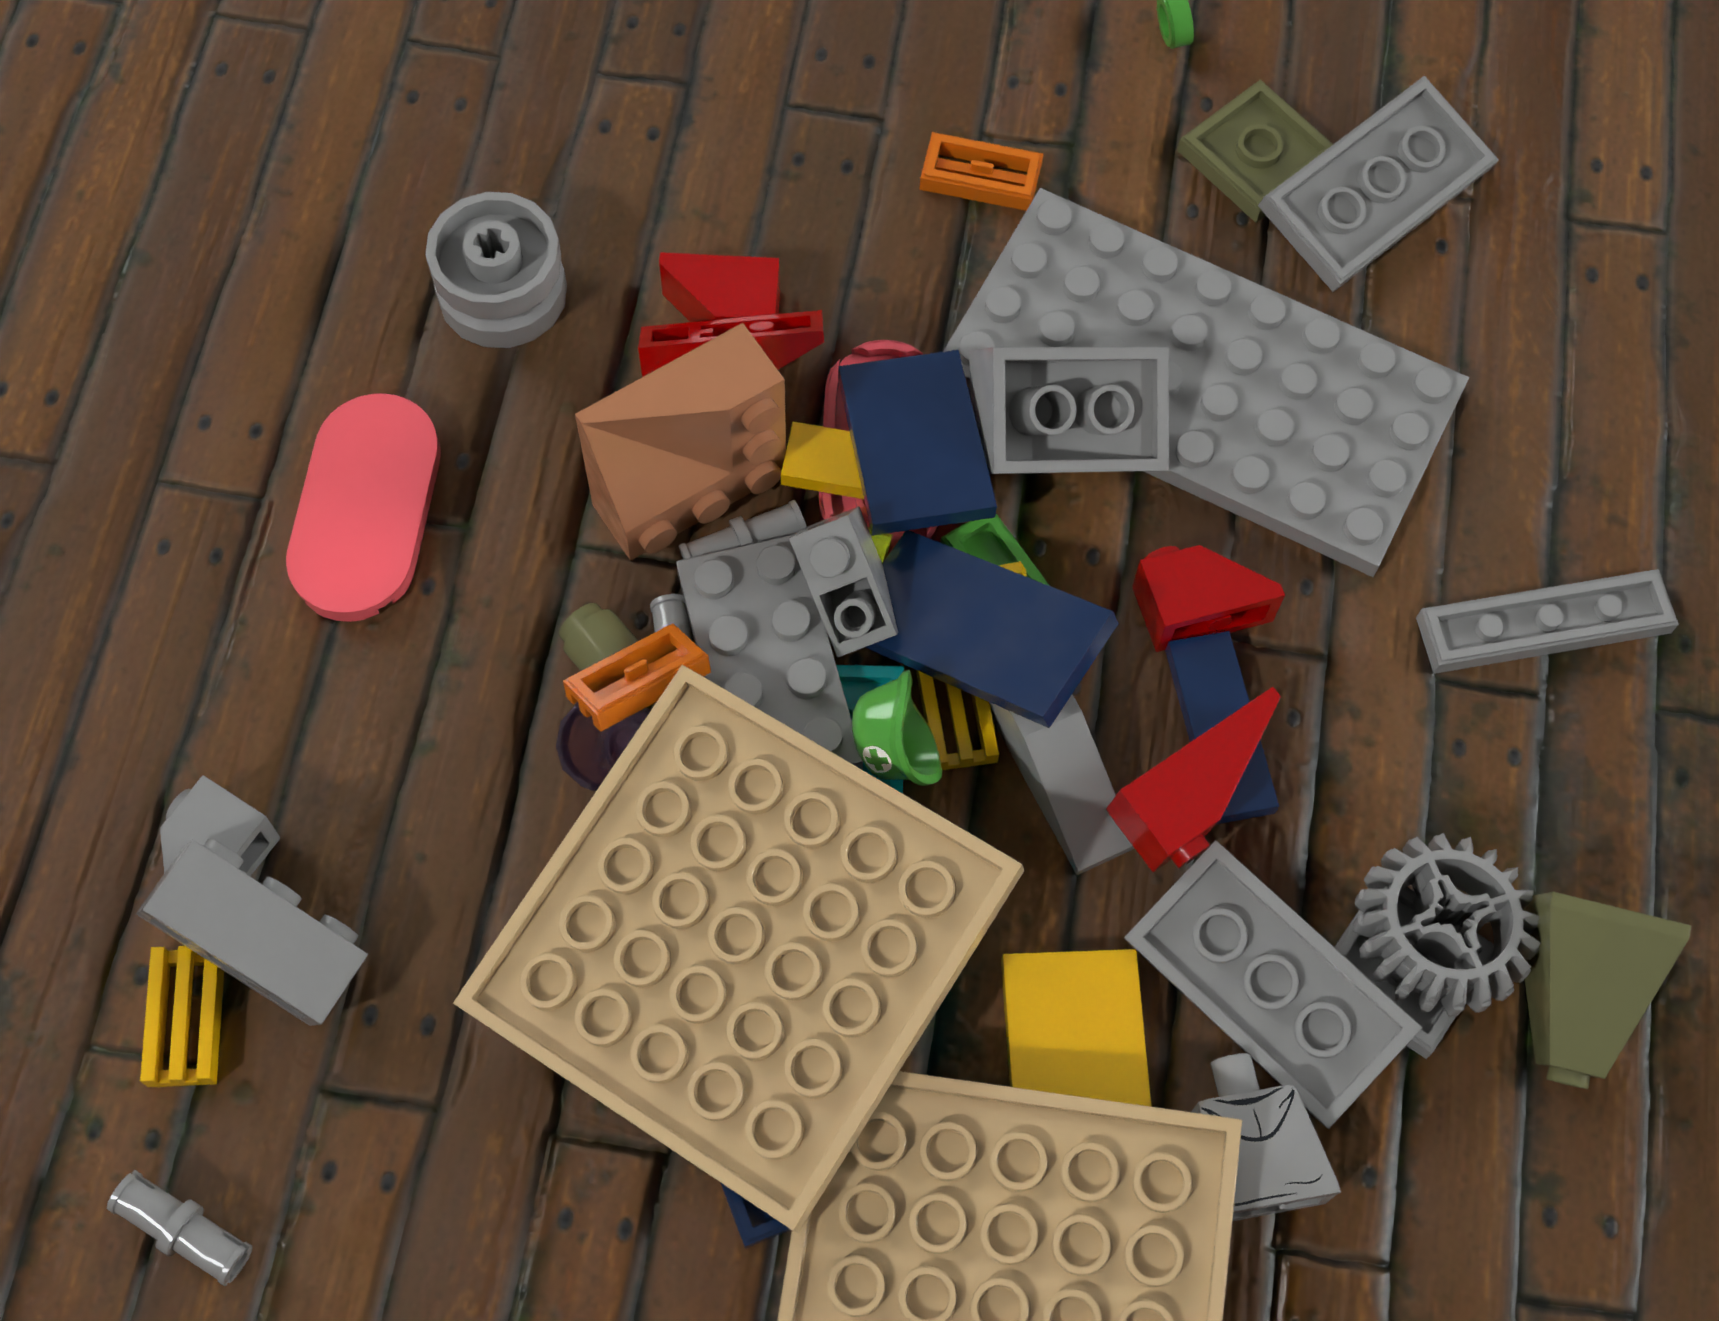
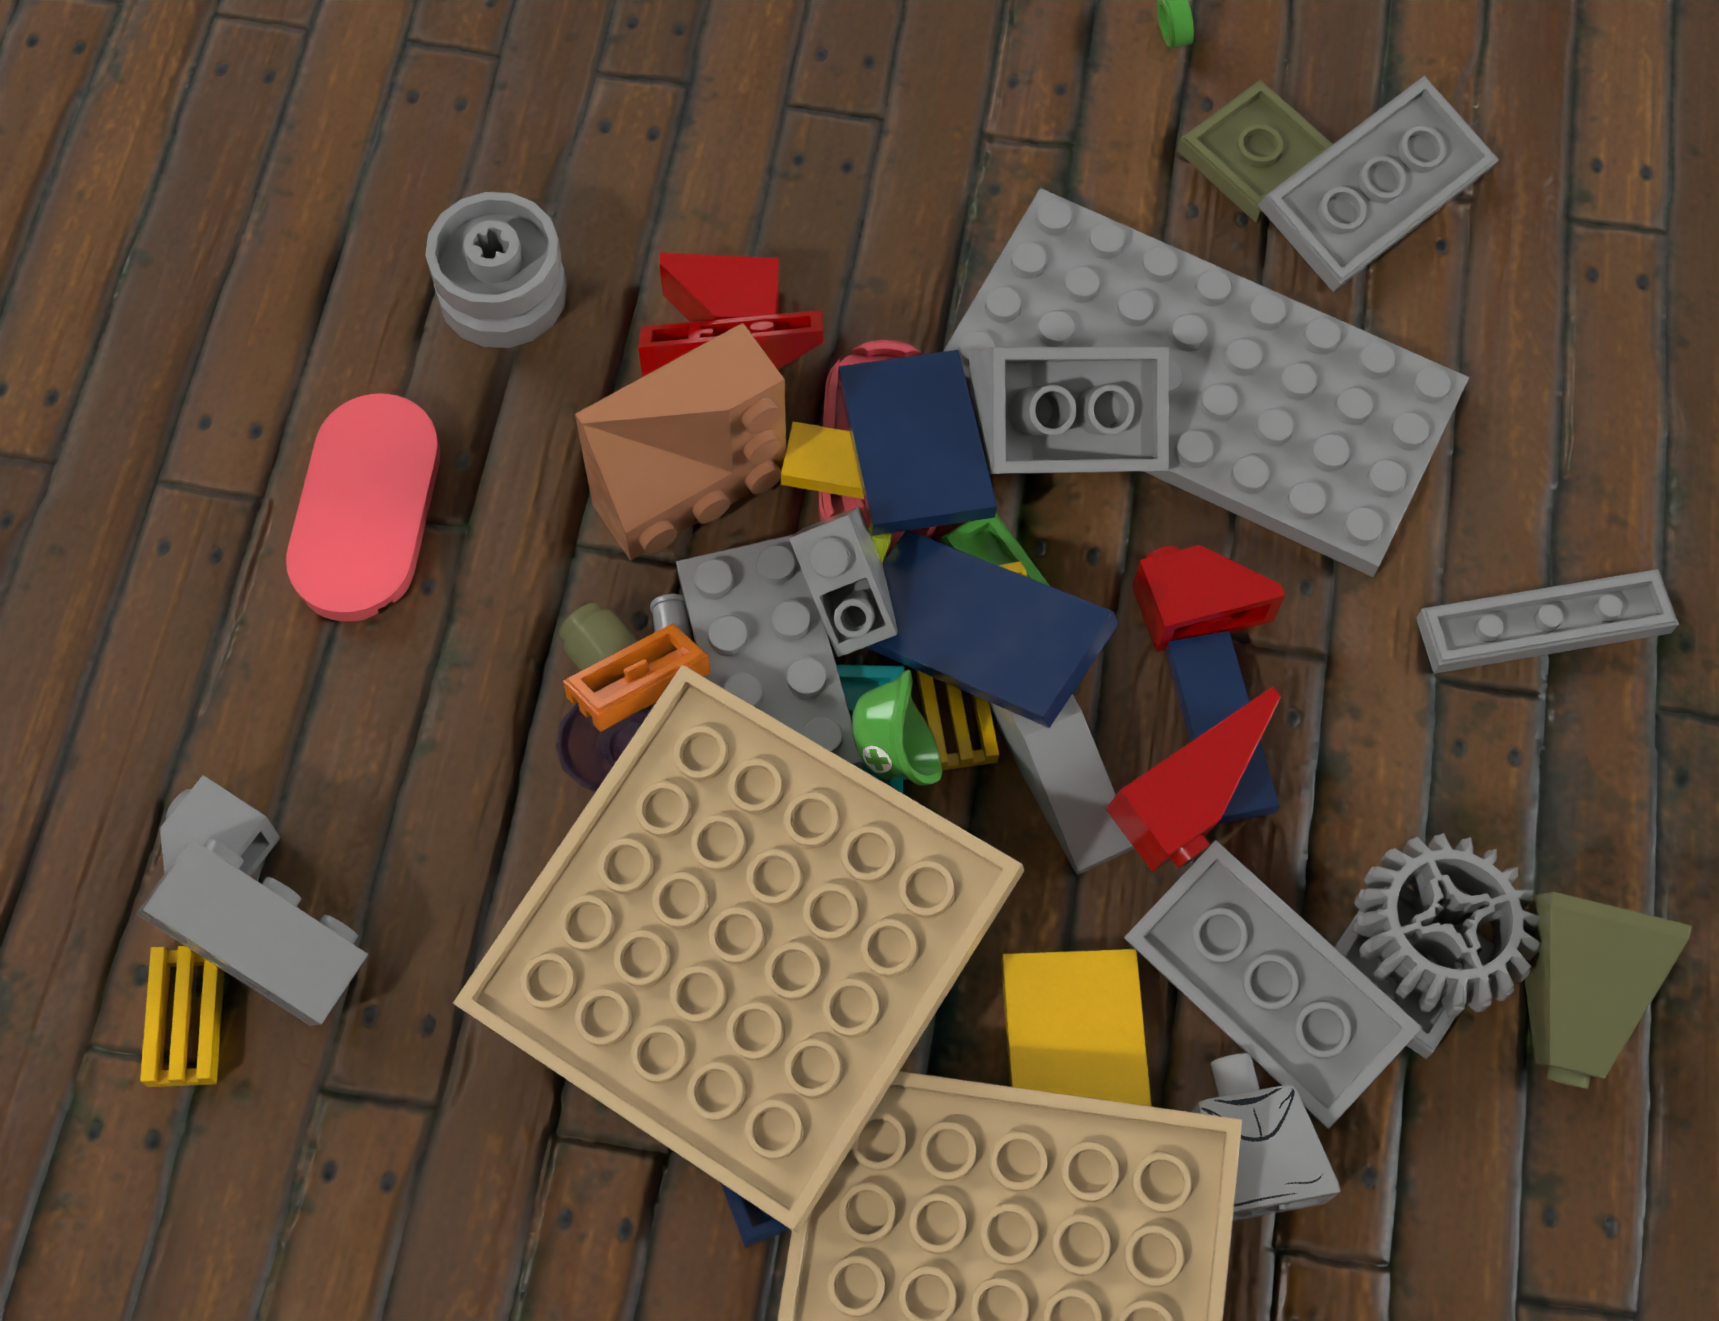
light grey pin [107,1170,253,1287] -> none
light grey pin [679,500,807,560] -> none
orange tile [919,132,1044,211] -> none

